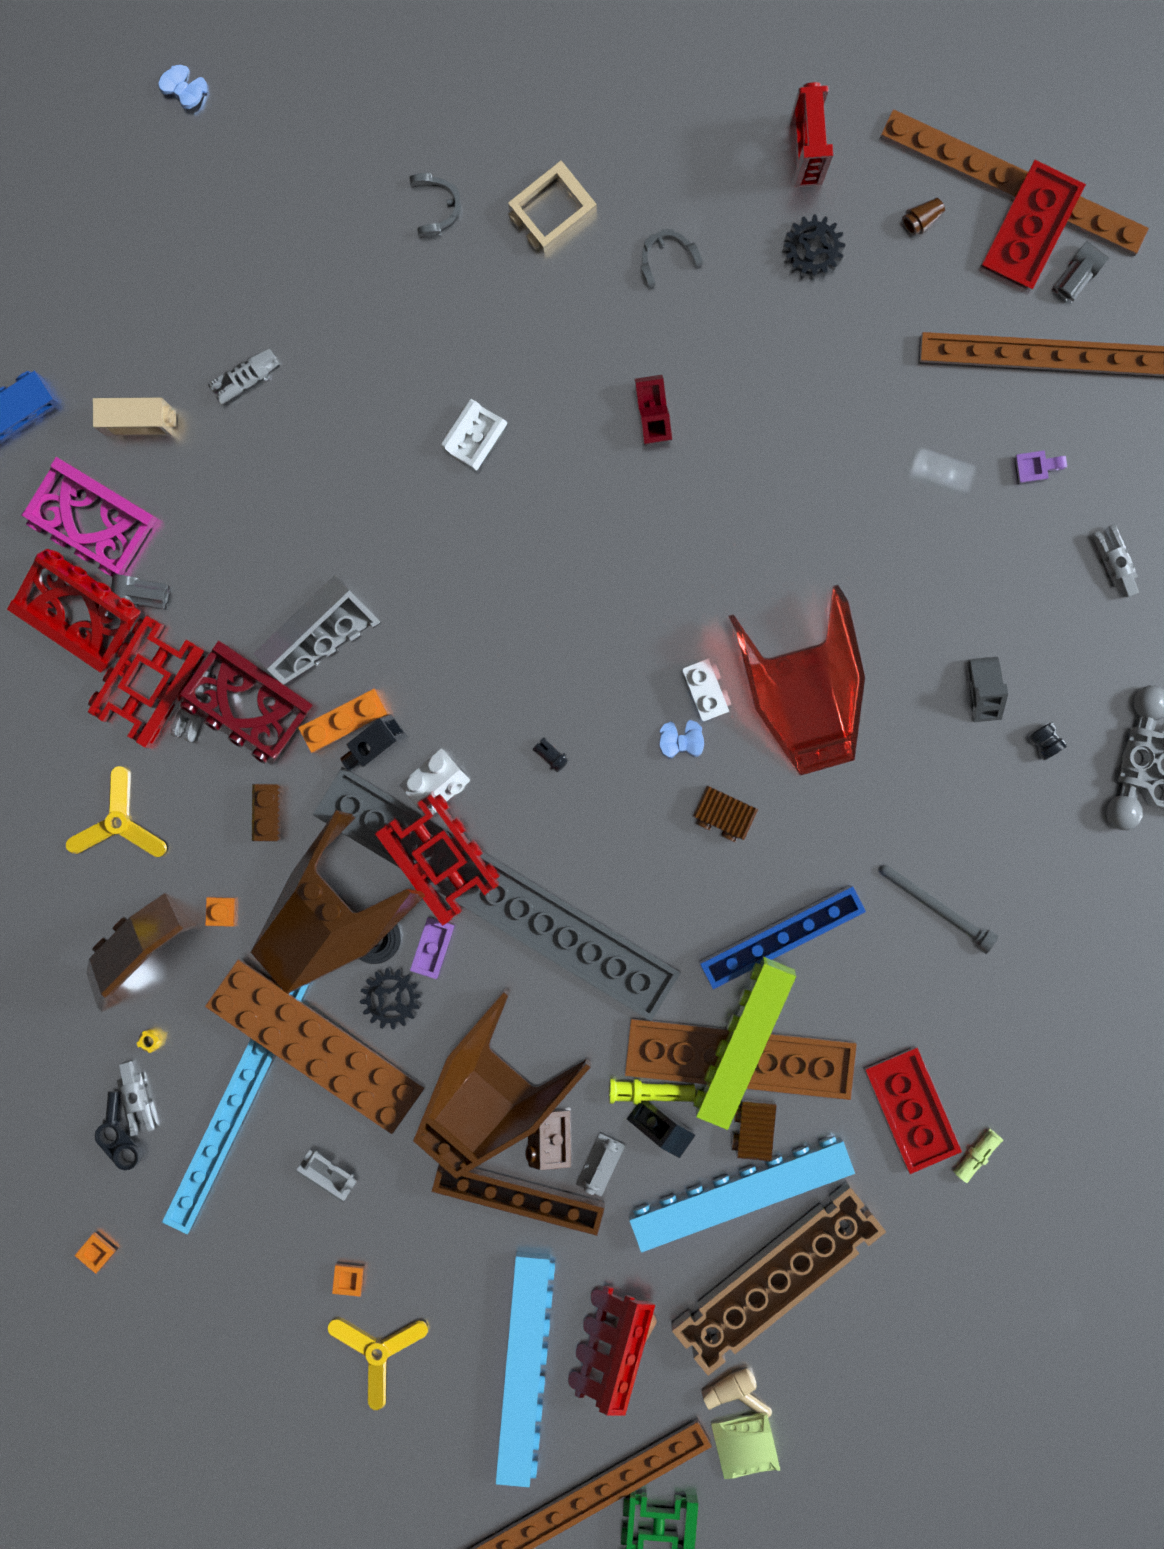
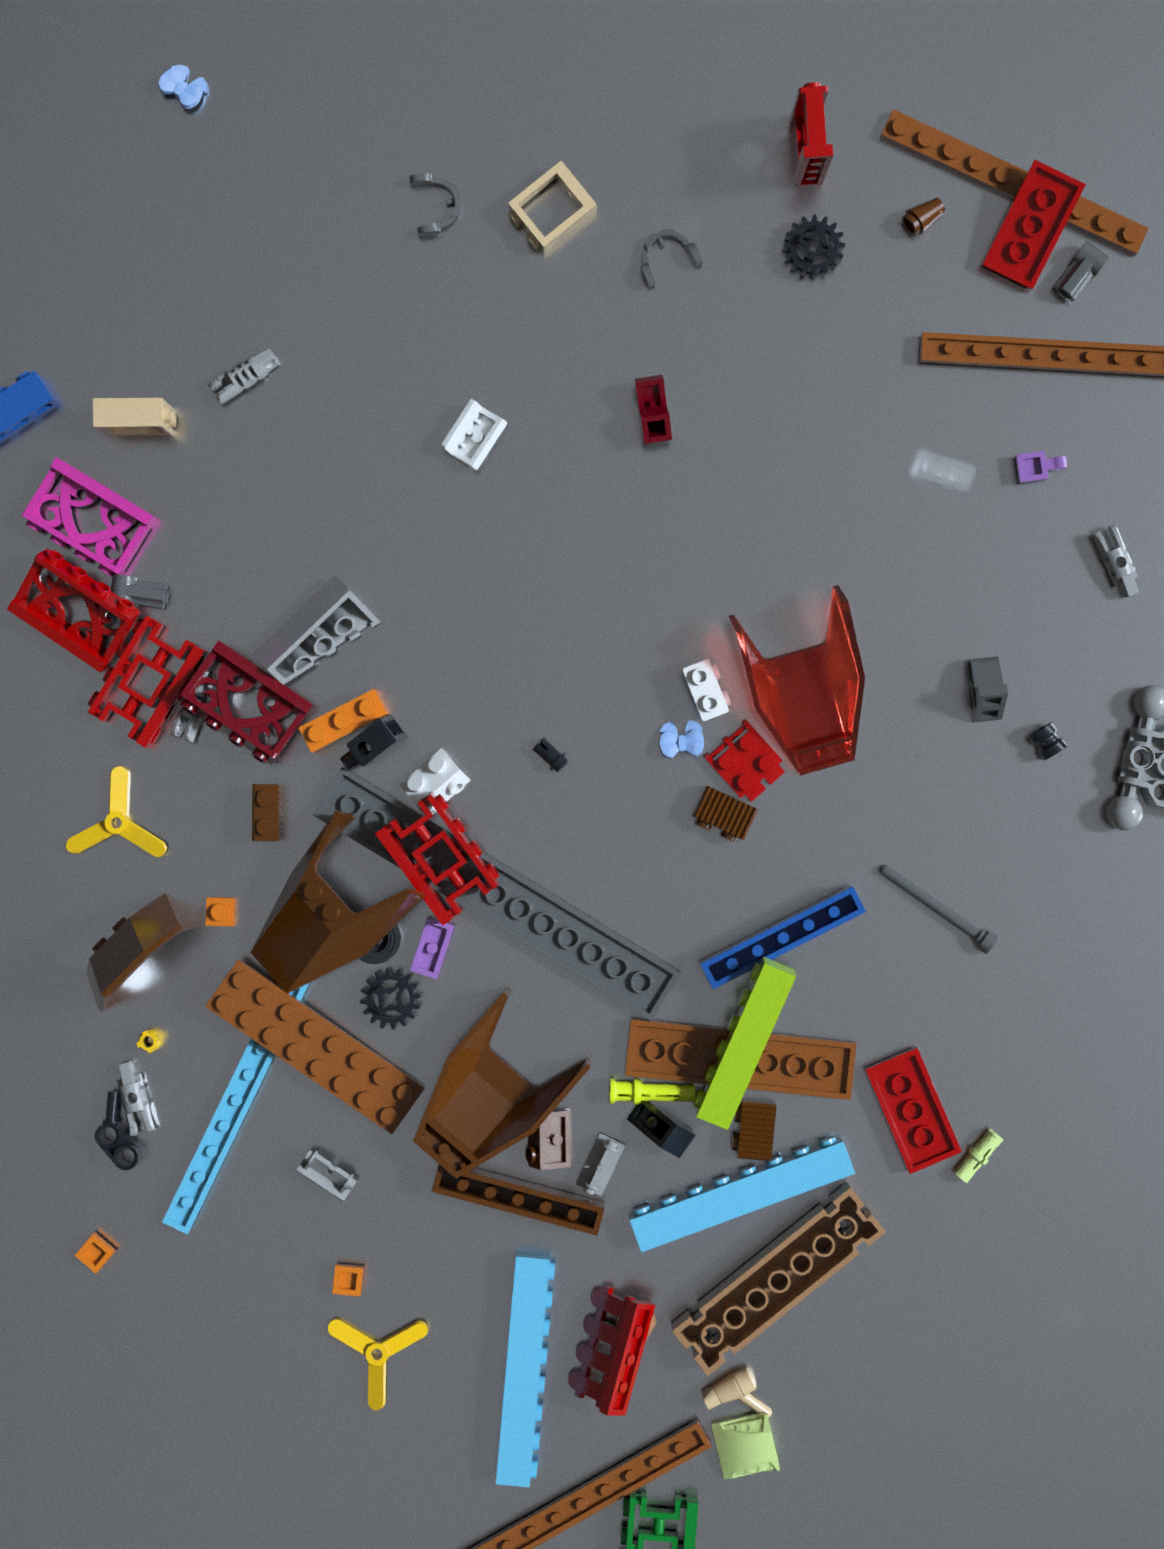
none -> red plate [703,719,785,802]

